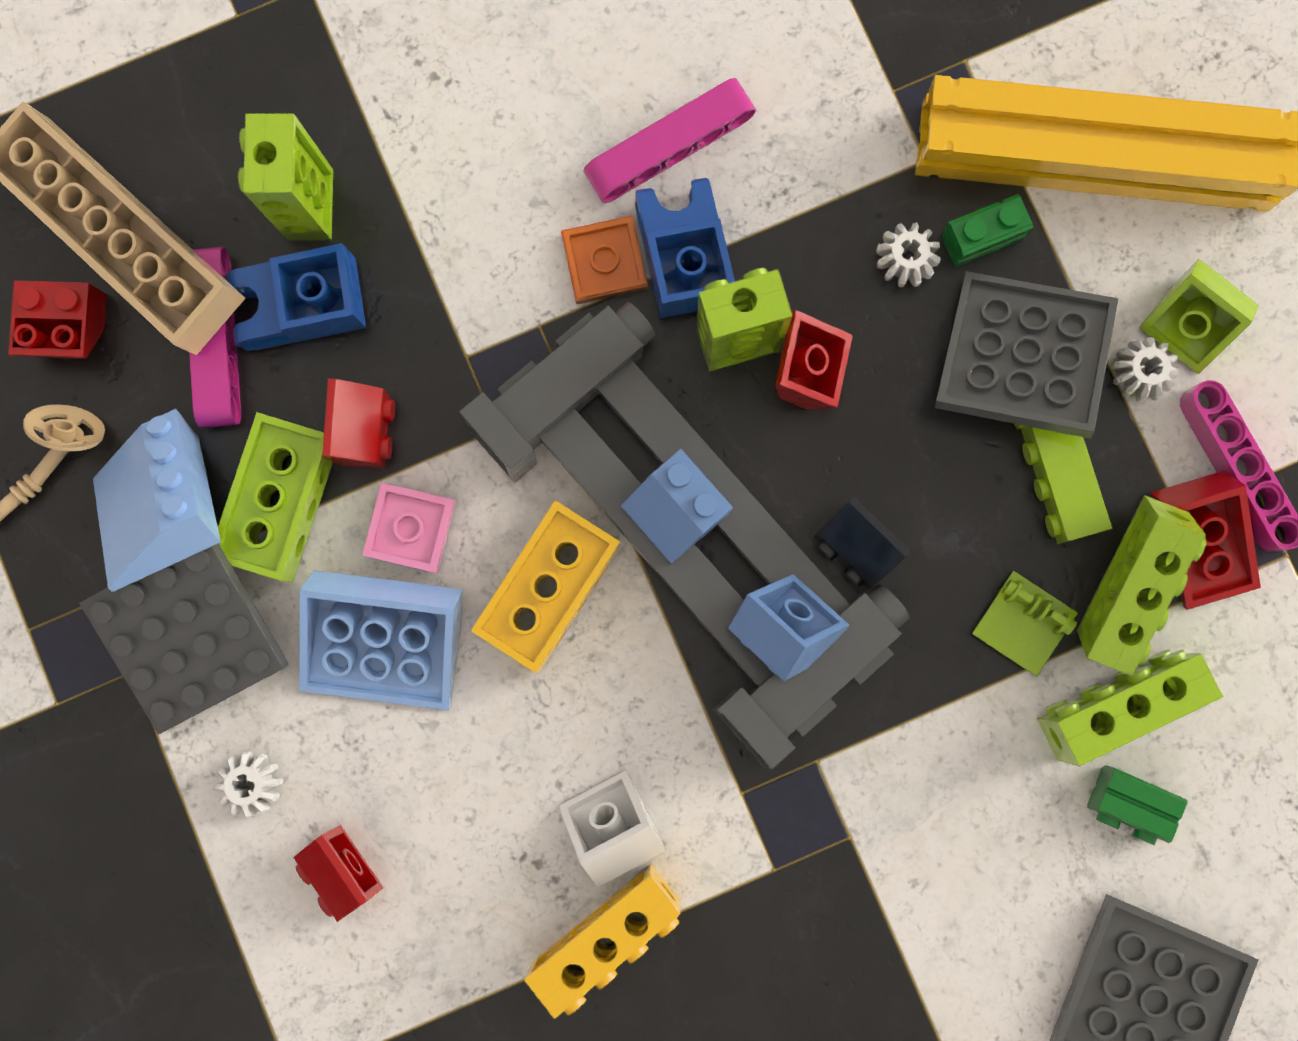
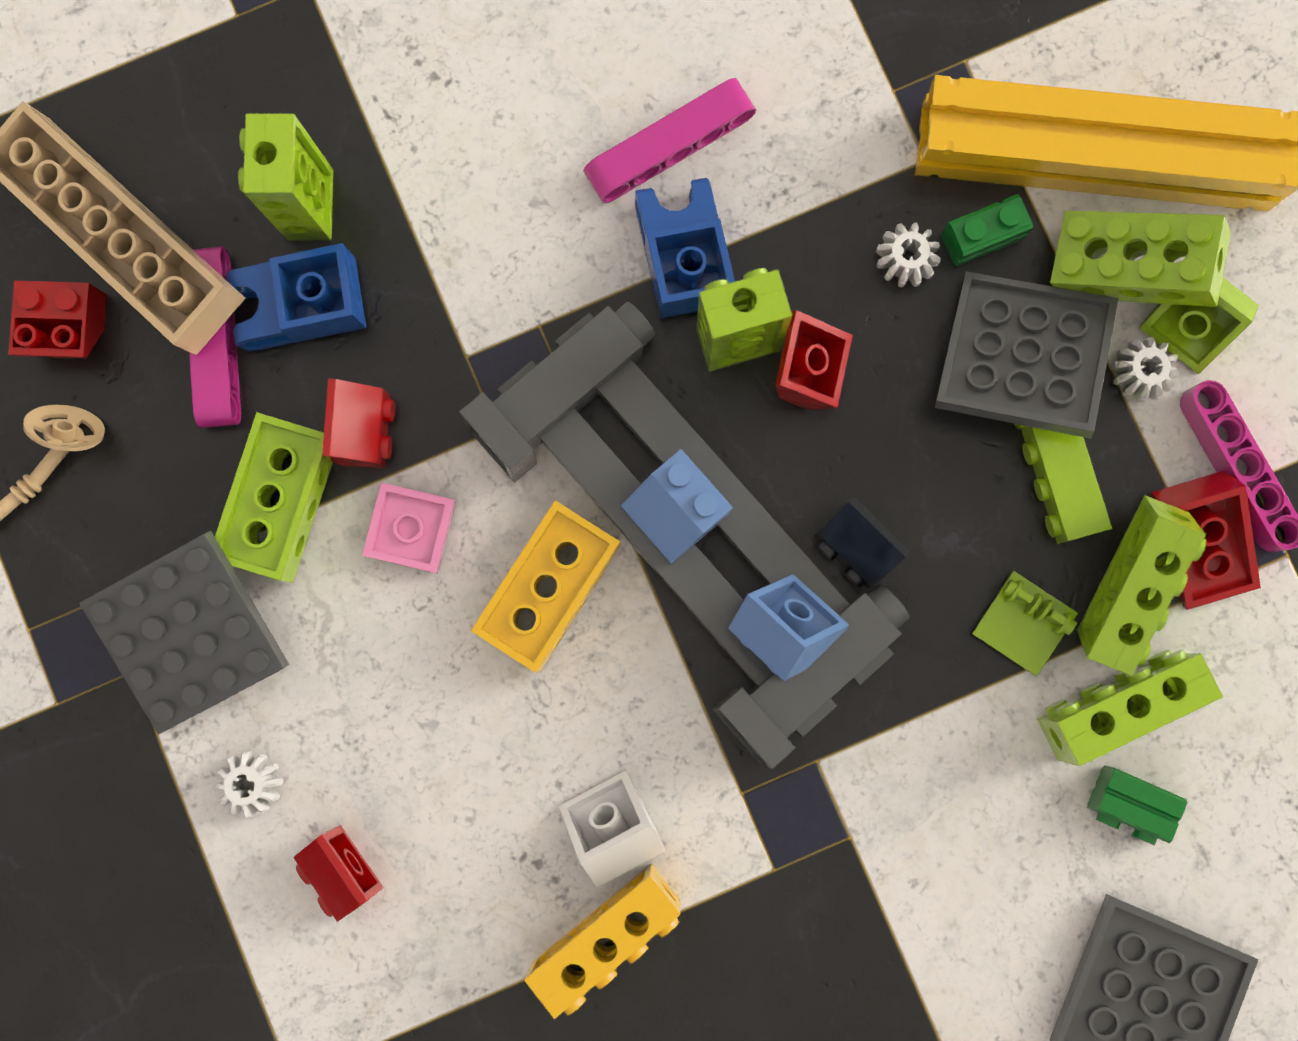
light blue slope [93,409,221,592] -> none
light blue slope [299,570,463,710] -> none
orange tile [561,215,648,304] -> none
none -> lime brick [1050,210,1231,307]

